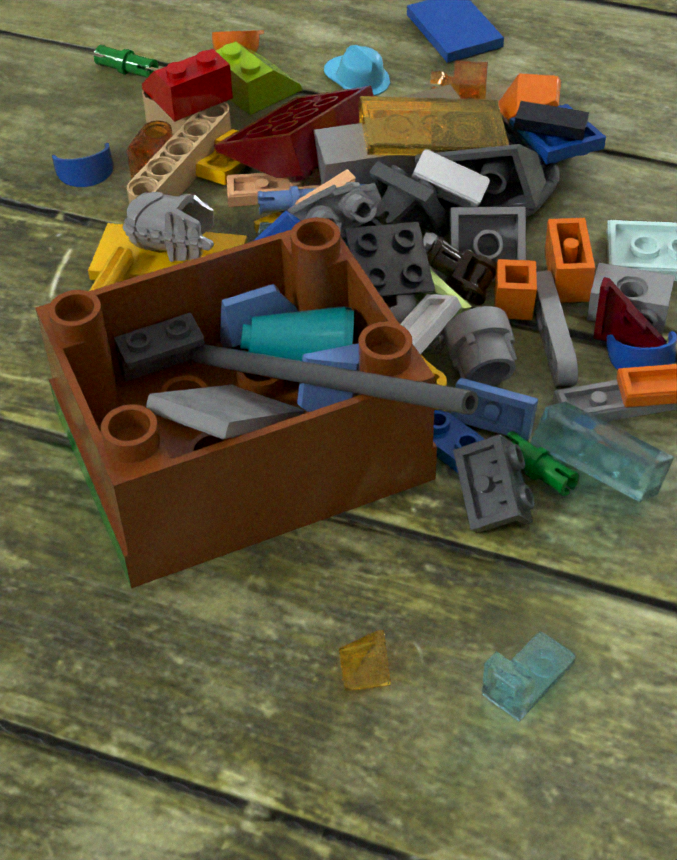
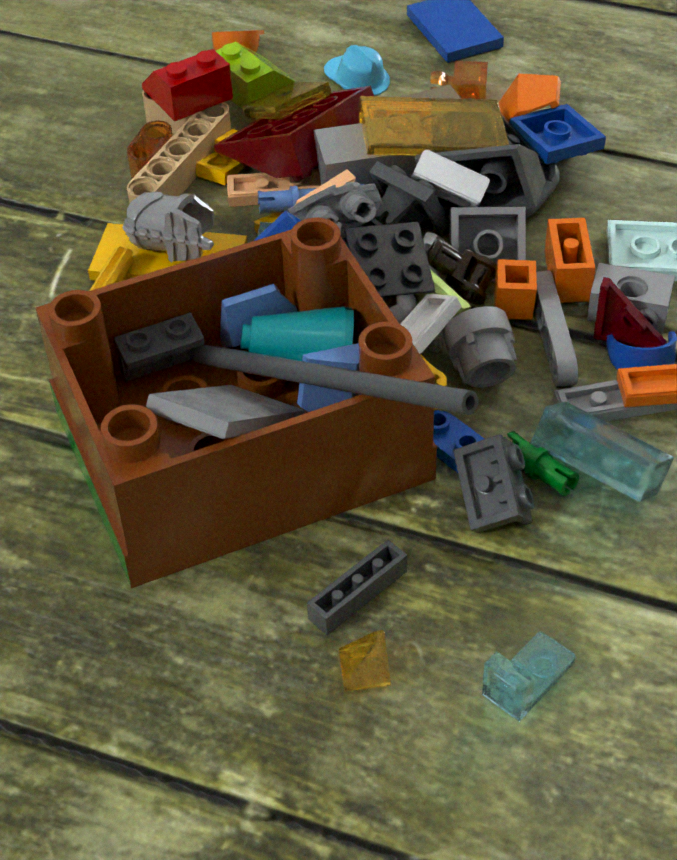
blue helmet [52,143,114,187] -> none
green pin [94,44,159,78] -> none
medium blue tile [451,377,538,440] -> none
black tile [514,101,589,141] -> none
none -> clear yellow tile [241,82,332,119]
none -> dark grey piece [307,540,407,635]

